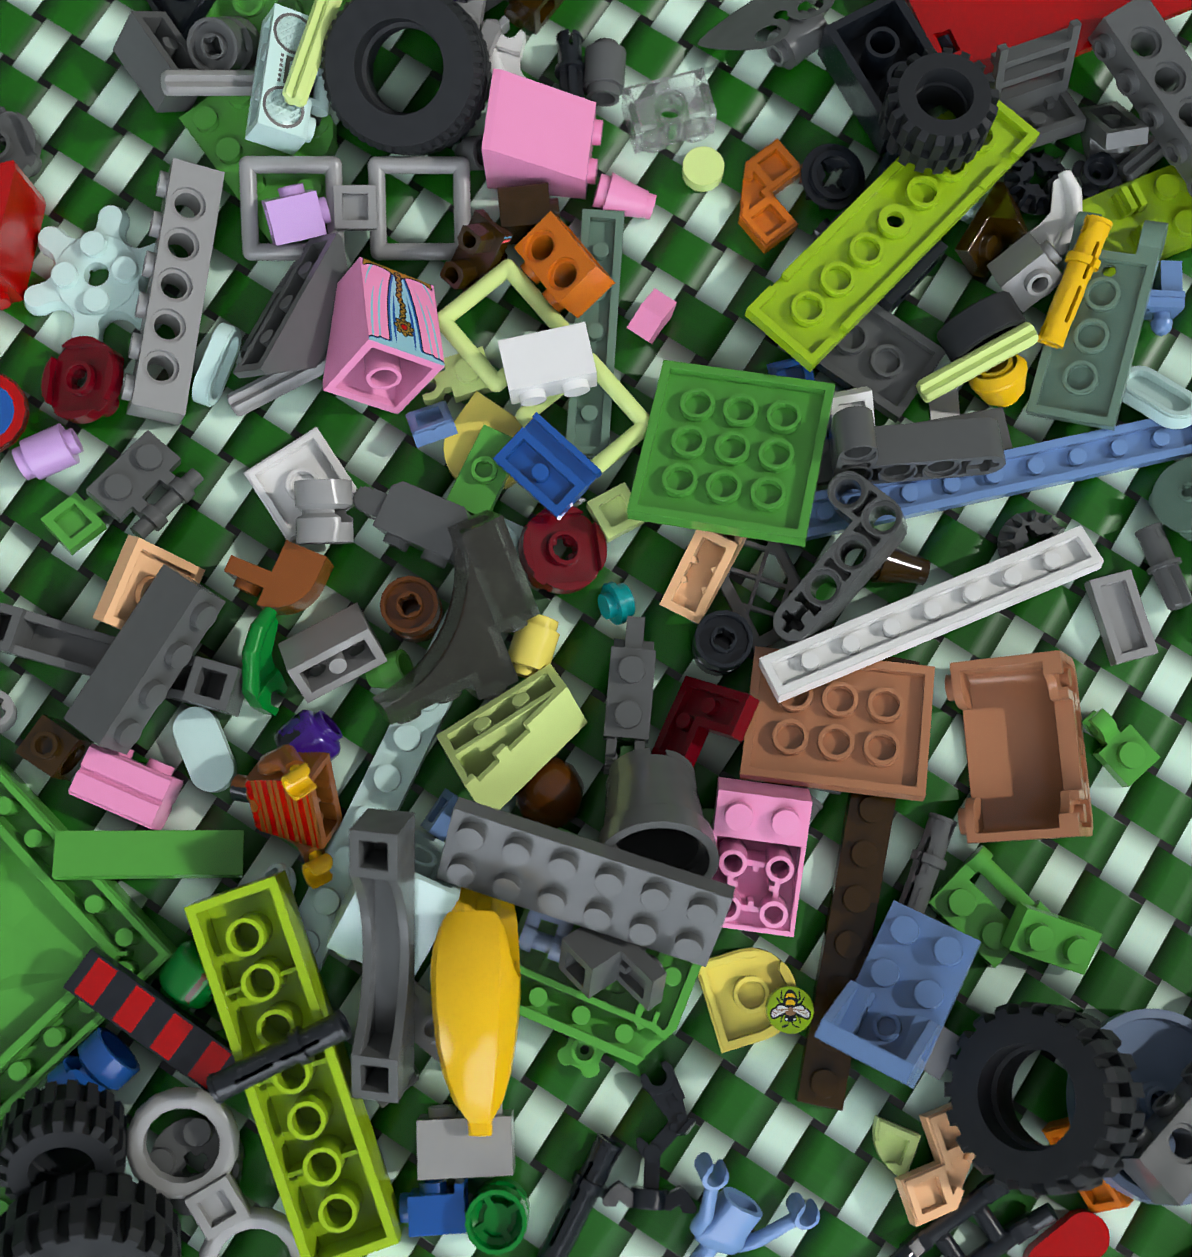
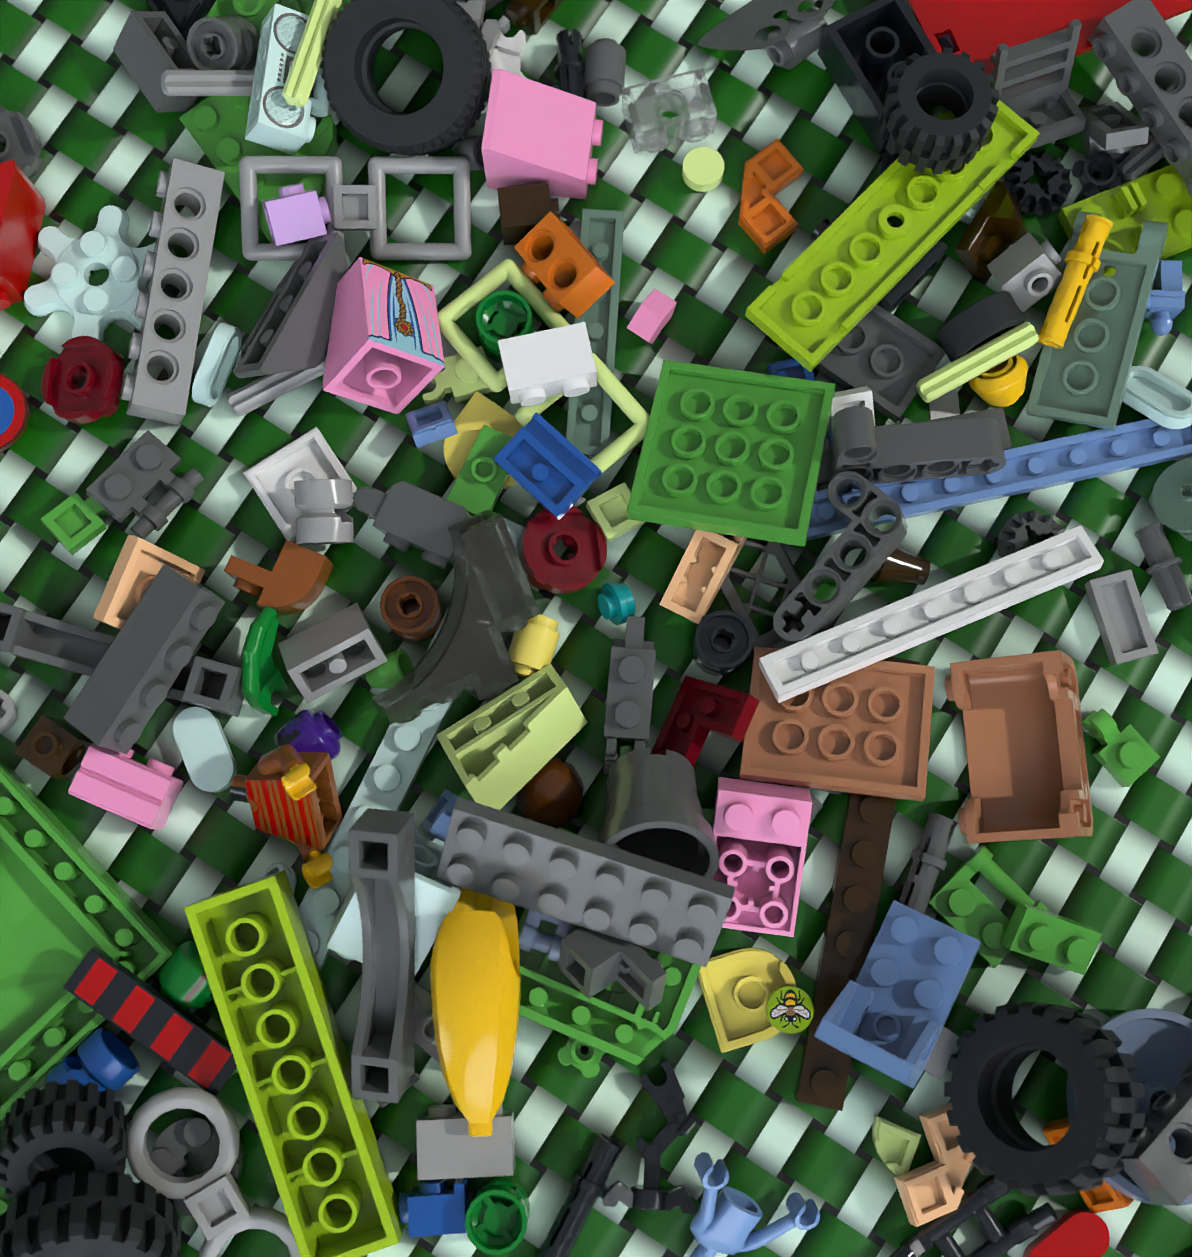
lavender brick [12,423,83,480] -> none
bright green tile [52,830,244,880] -> none
black pin [206,1009,352,1104] -> none
dark brown hips [440,209,513,291] -> none
bright pink cone [592,173,657,220] -> none
black gear [799,144,865,212] -> none
white piece [1030,170,1083,257] -> none
none -> green wheel [476,290,534,364]

